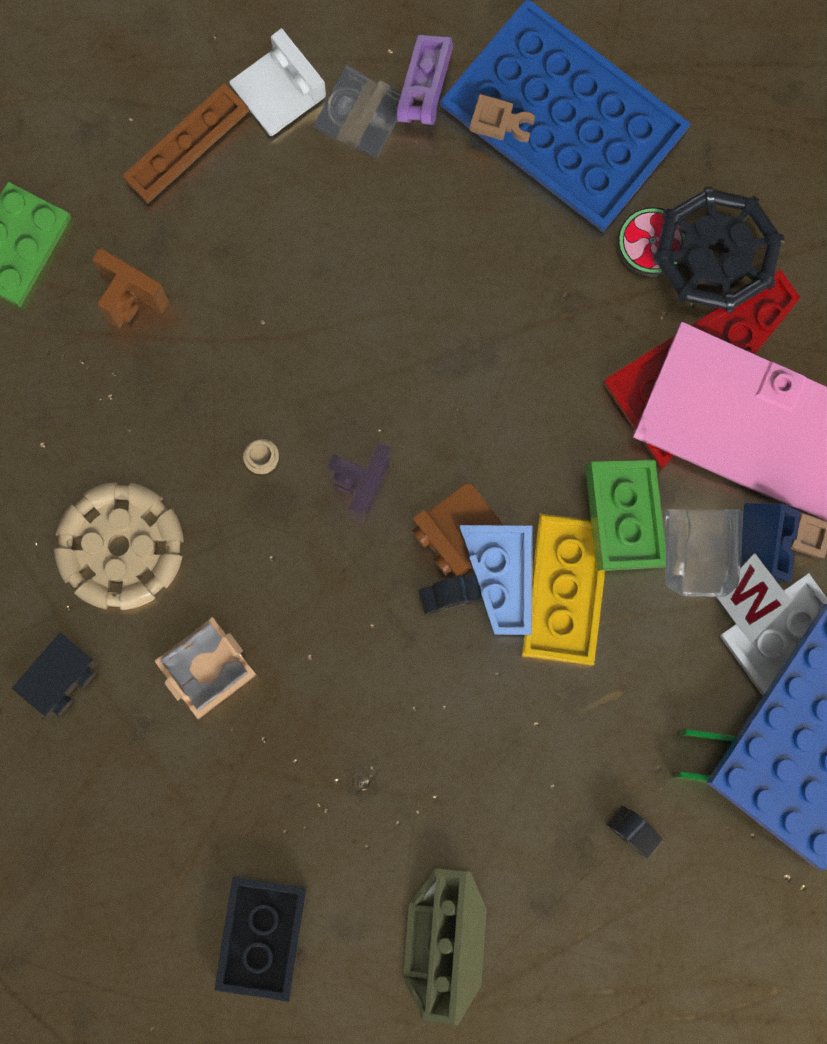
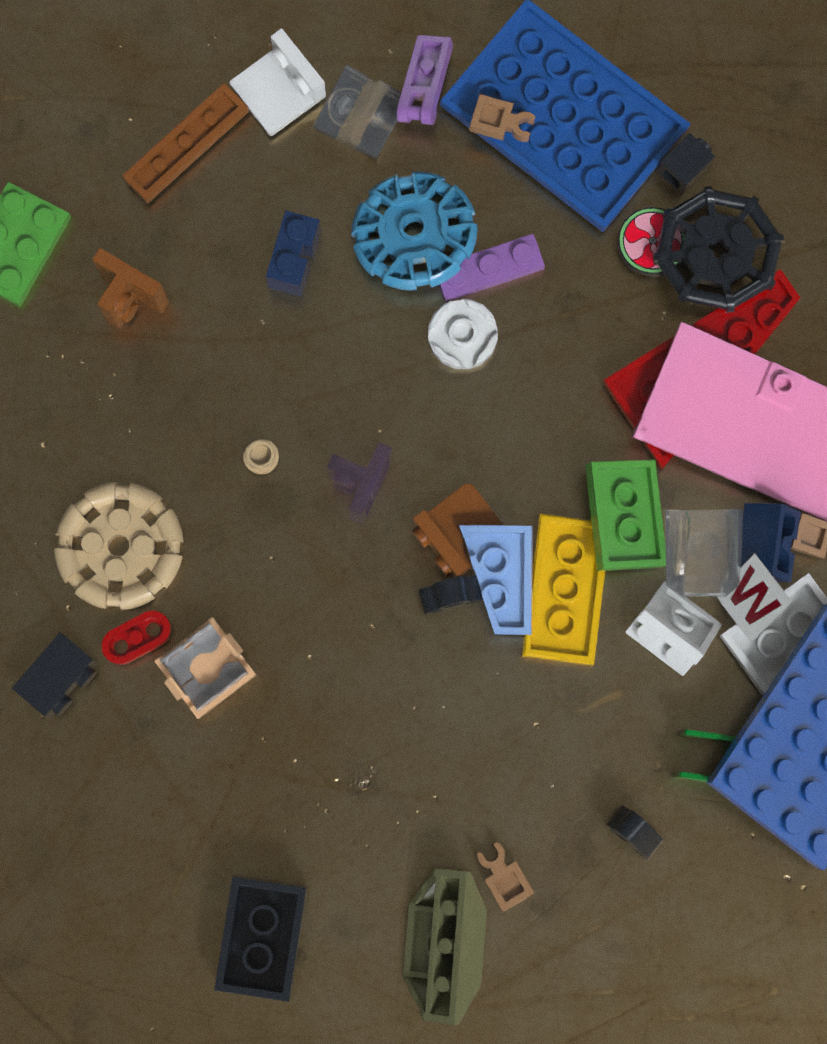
none -> red plate [101,611,172,665]
none -> dark blue brick [266,210,321,297]
none -> dark azure plate [351,171,478,291]
none -> white tile [428,299,498,369]
none -> medium lavender plate [439,234,545,303]
none -> medium nougat plate [476,842,535,912]
none -> white bracket [625,581,722,676]
none -> black brick [656,133,715,196]

